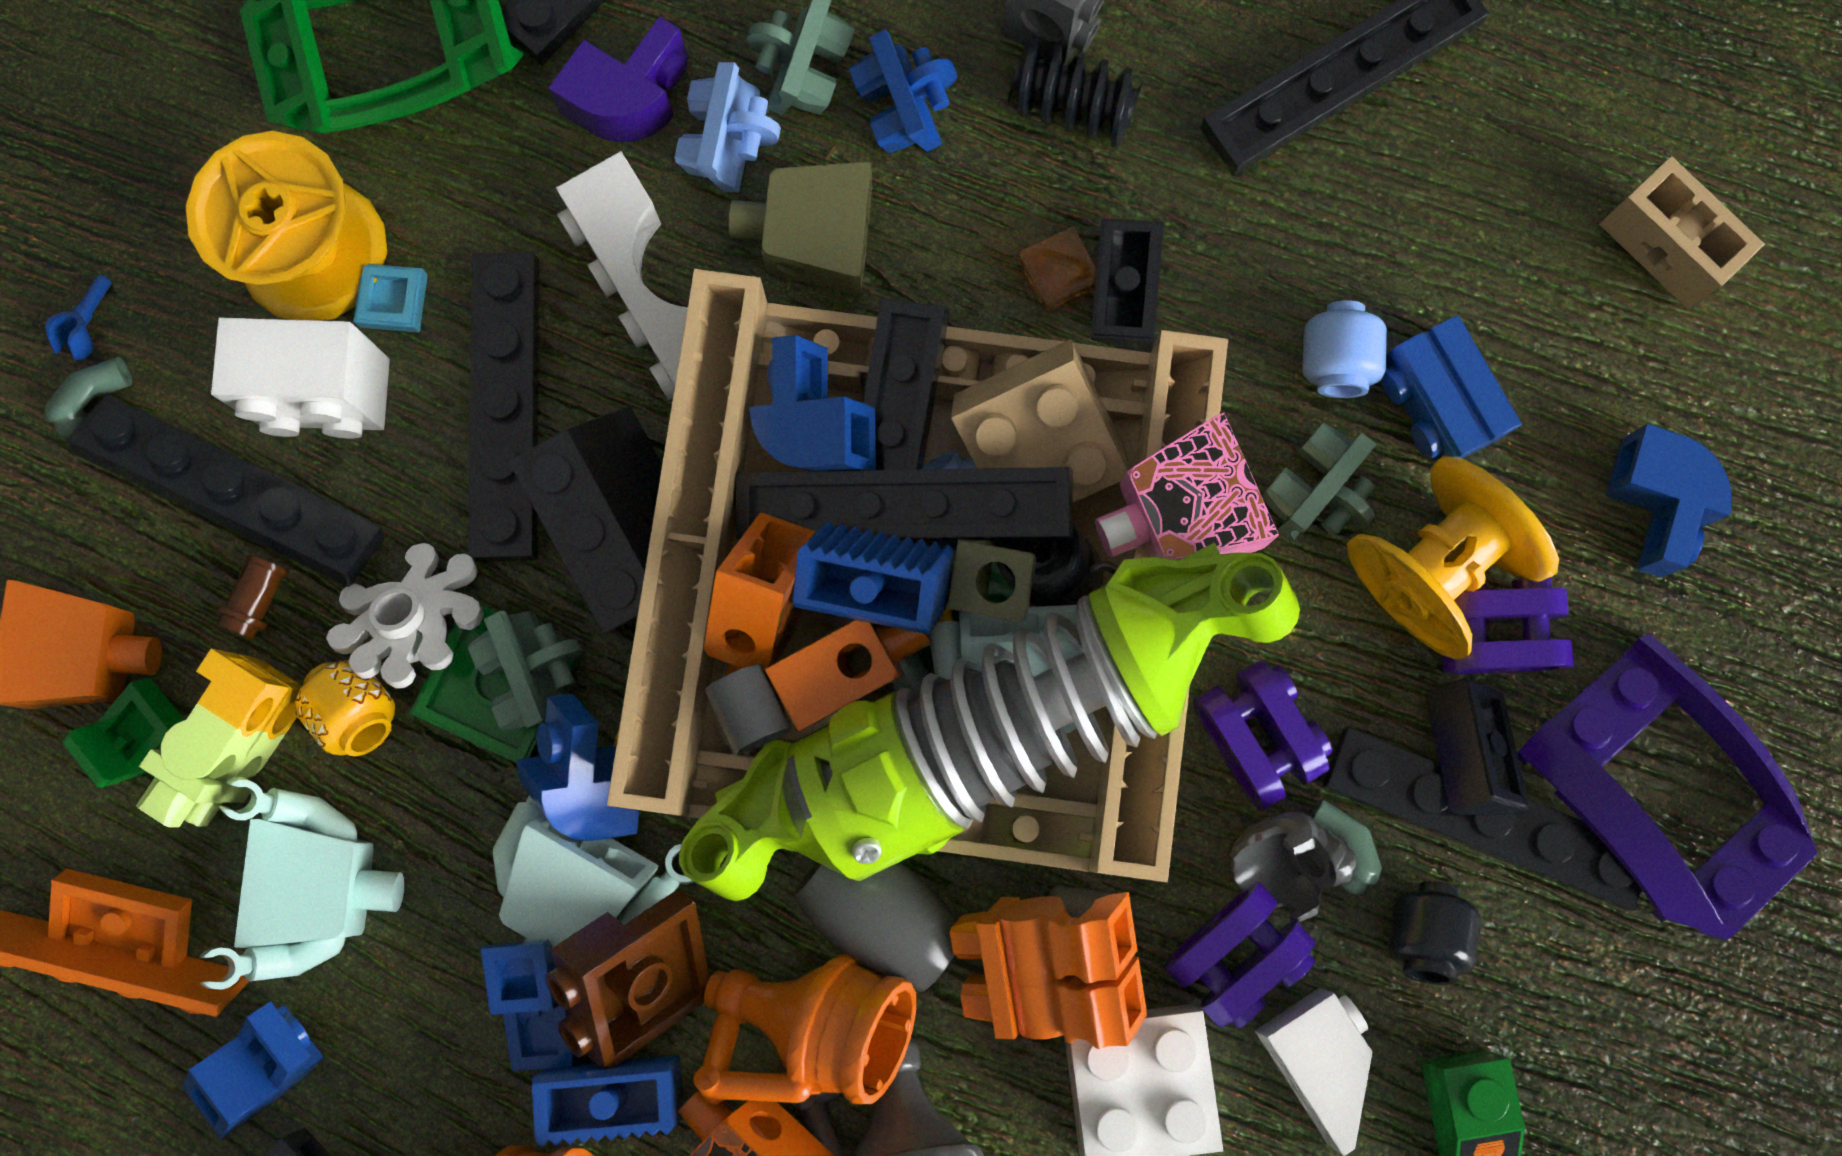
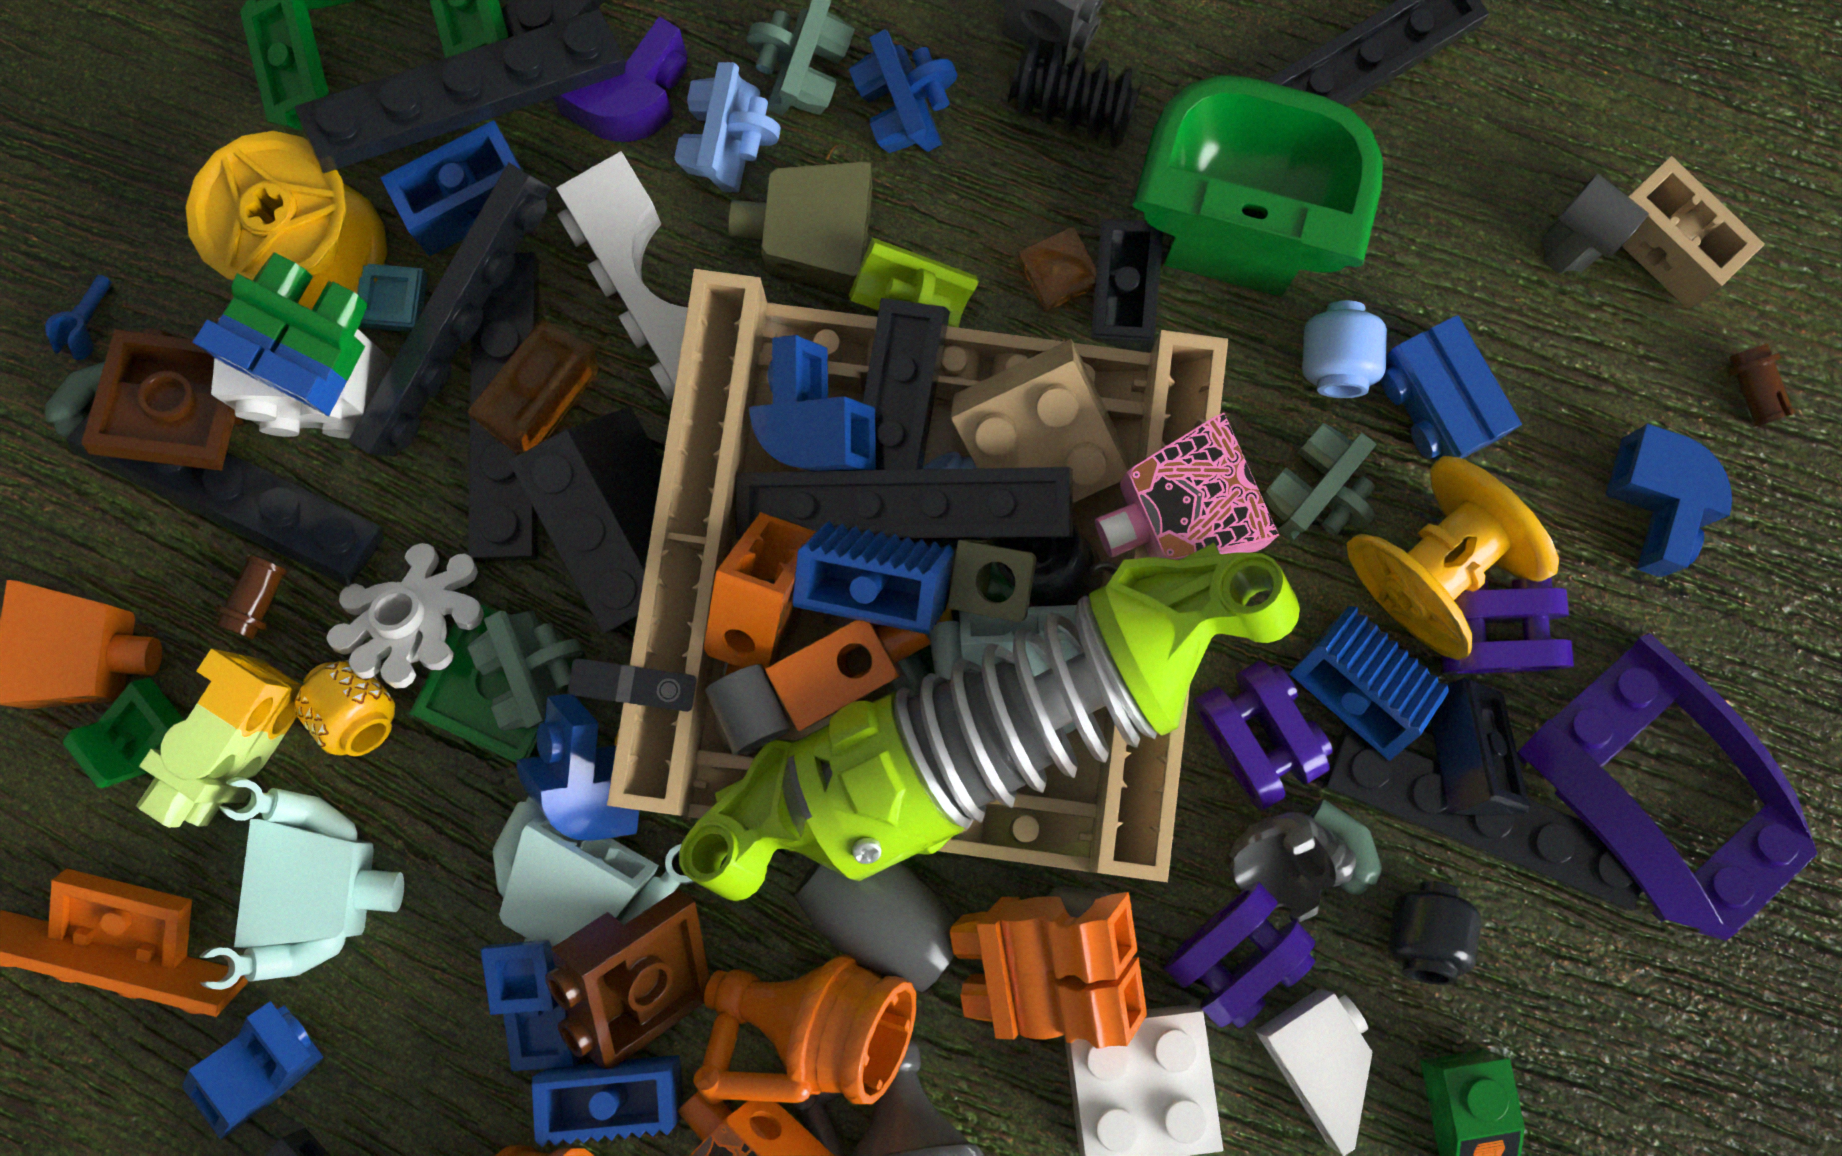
none -> reddish brown plate [81,328,244,471]
none -> hips [192,252,368,417]
none -> black plate [294,9,625,174]
none -> black plate [348,162,551,456]
none -> blue brick [380,120,522,257]
none -> clear orange slope [468,319,599,455]
none -> black sticker [568,659,697,712]
none -> lime hips [849,237,979,328]
none -> green piece [1133,74,1383,297]
none -> blue brick [1289,606,1449,761]
none -> dark grey piece [1541,173,1649,274]
none -> reddish brown pin [1727,343,1796,427]

